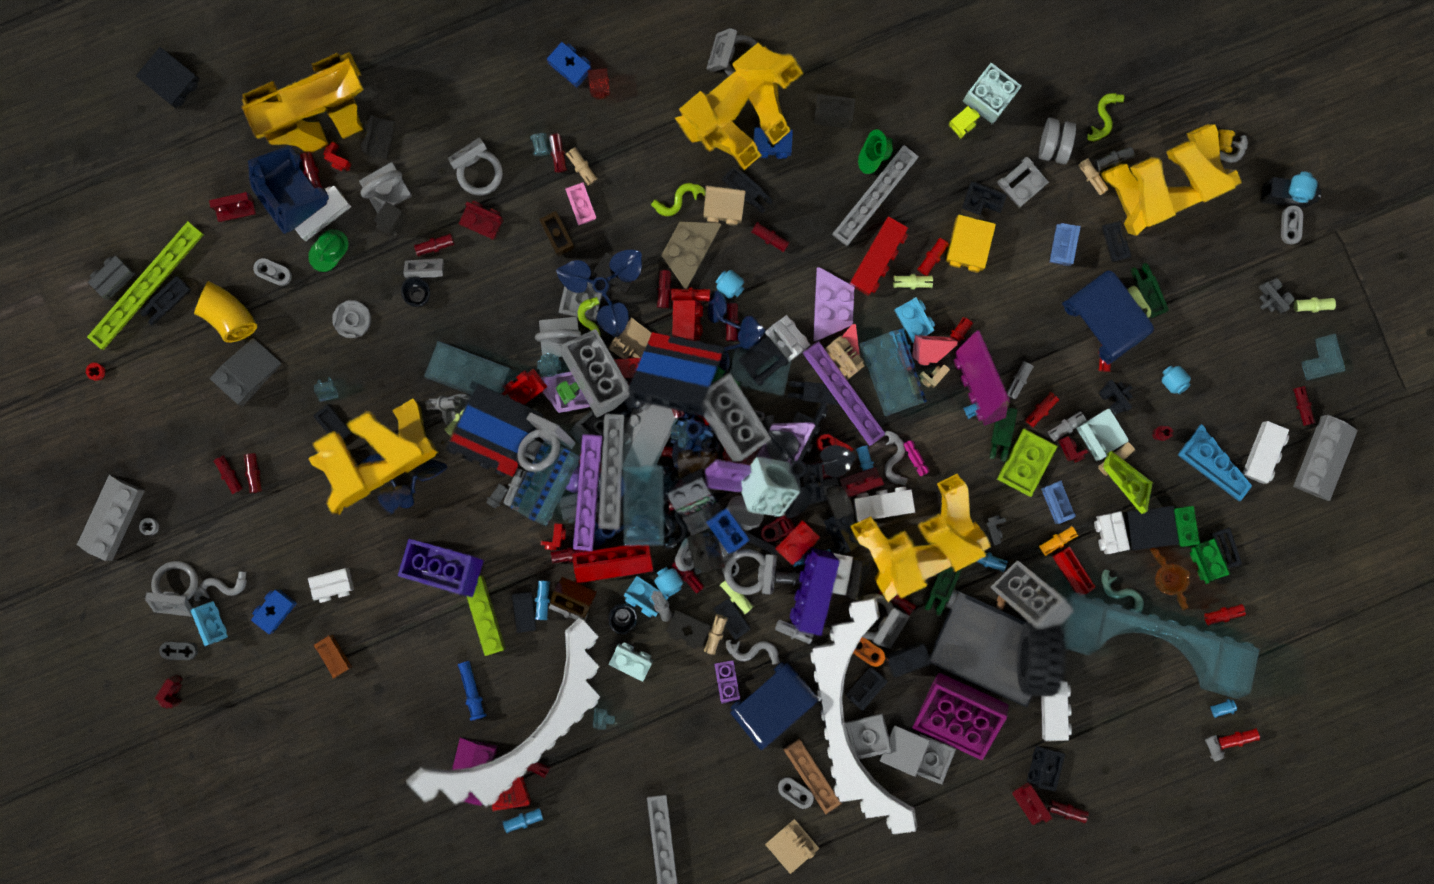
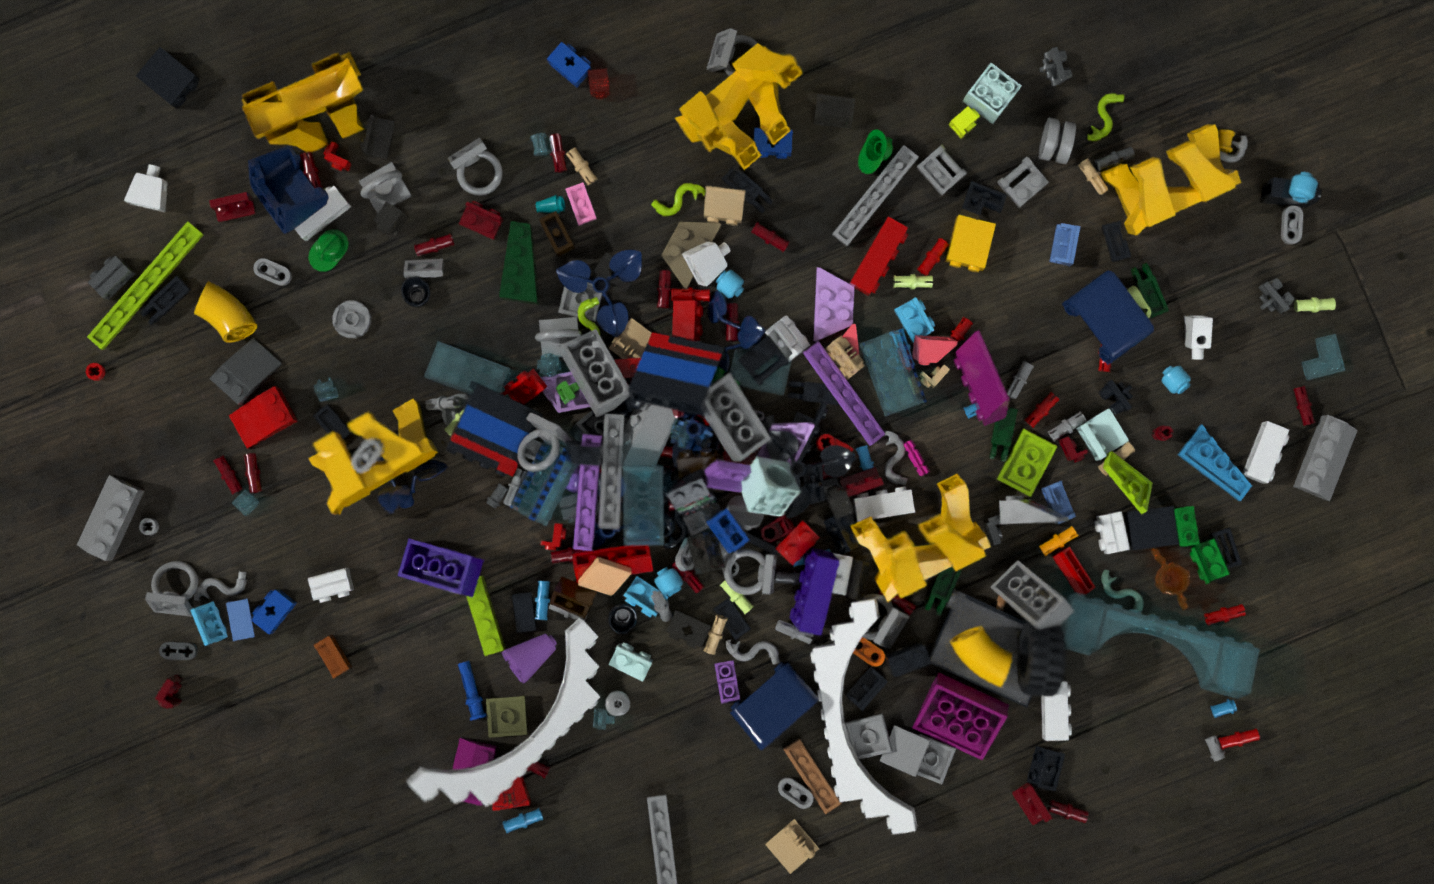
dark azure pin [975,552,1007,572] -> none
none -> white torso [124,164,167,212]
none -> medium blue hinge [226,599,255,641]
none -> red slope [229,386,298,449]
none -> clear light blue tile [232,489,260,516]
none -> light grey plate [352,438,384,473]
none -> olive plate [486,695,528,738]
none -> dark green wedge [499,221,539,305]
none -> medium lavender cone [501,634,557,684]
none -> teal cone [536,195,565,214]
none -> black torso [565,440,604,466]
none -> light nougat tile [578,557,632,596]
none -> light grey head [605,691,630,716]
none -> white torso [682,242,730,286]
none -> light grey plate [917,145,967,195]
none -> yellow brick [950,626,1013,687]
none -> light grey slope [999,496,1069,524]
none -> dark grey hips [1039,47,1072,87]
none -> white torso [1184,316,1213,359]

